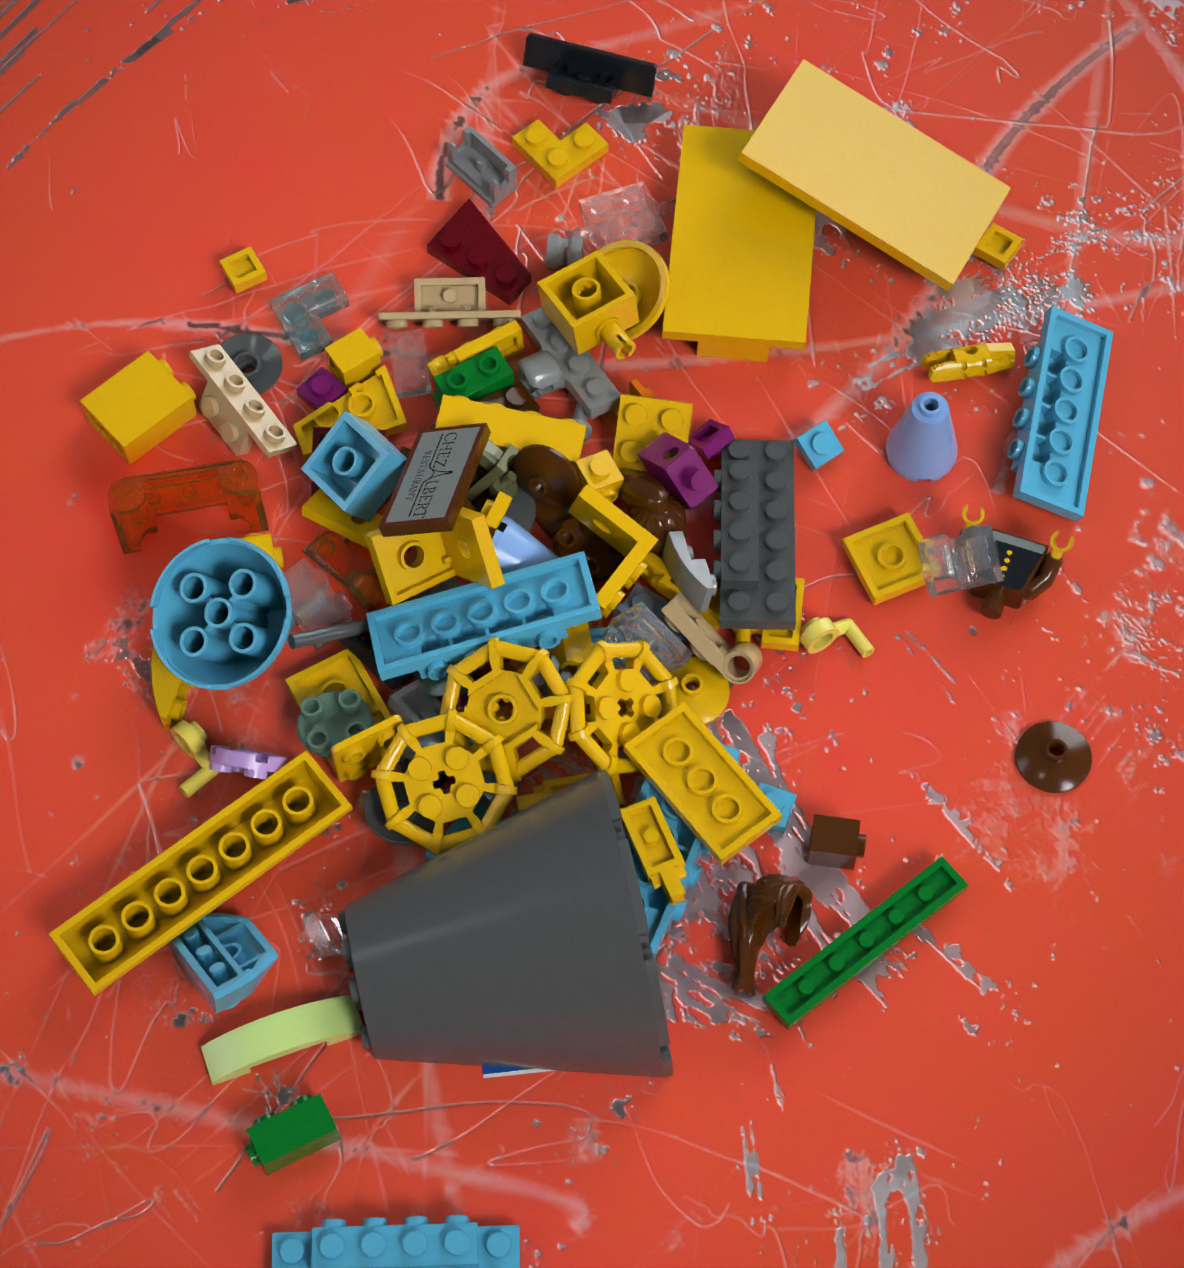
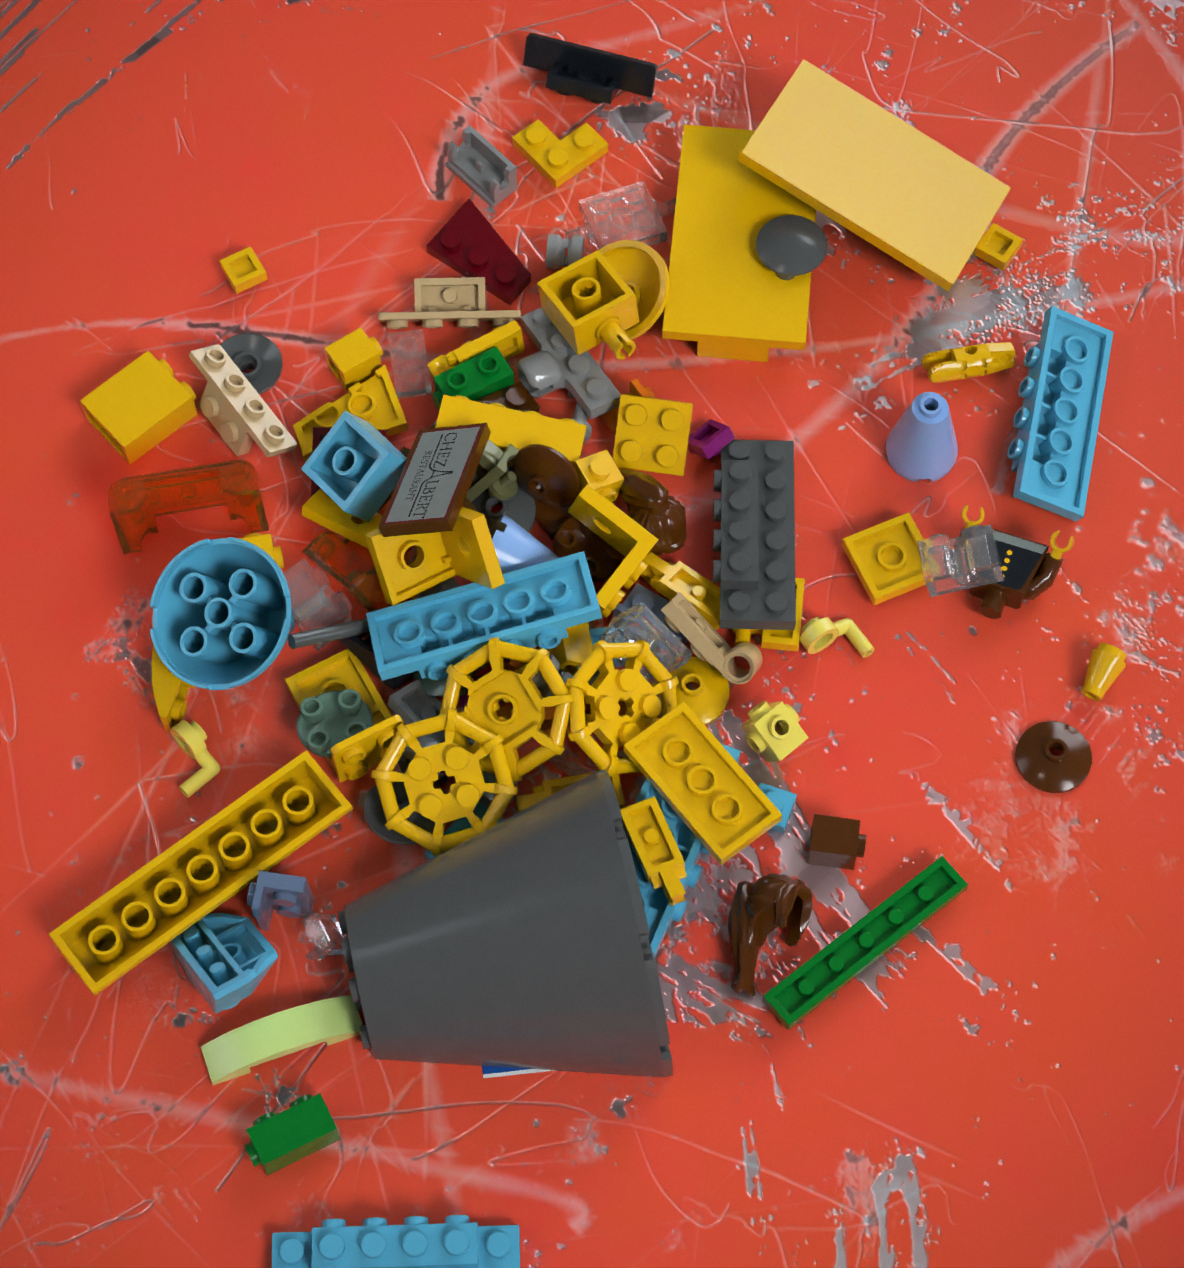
lavender plate [208,745,287,779] -> none
clear light blue plate [269,272,349,361] -> none
magenta plate [296,367,348,410] -> none
yellow plate [480,491,513,538] -> none
magenta torso [637,432,718,510] -> none
light grey slope [662,531,717,612] -> none
medium azure plate [793,420,845,471] -> none
none -> sand blue bracket [247,871,314,931]
none -> light yellow brick [741,701,809,762]
none -> dark grey dish [756,215,827,280]
none -> yellow cone [1080,643,1127,702]

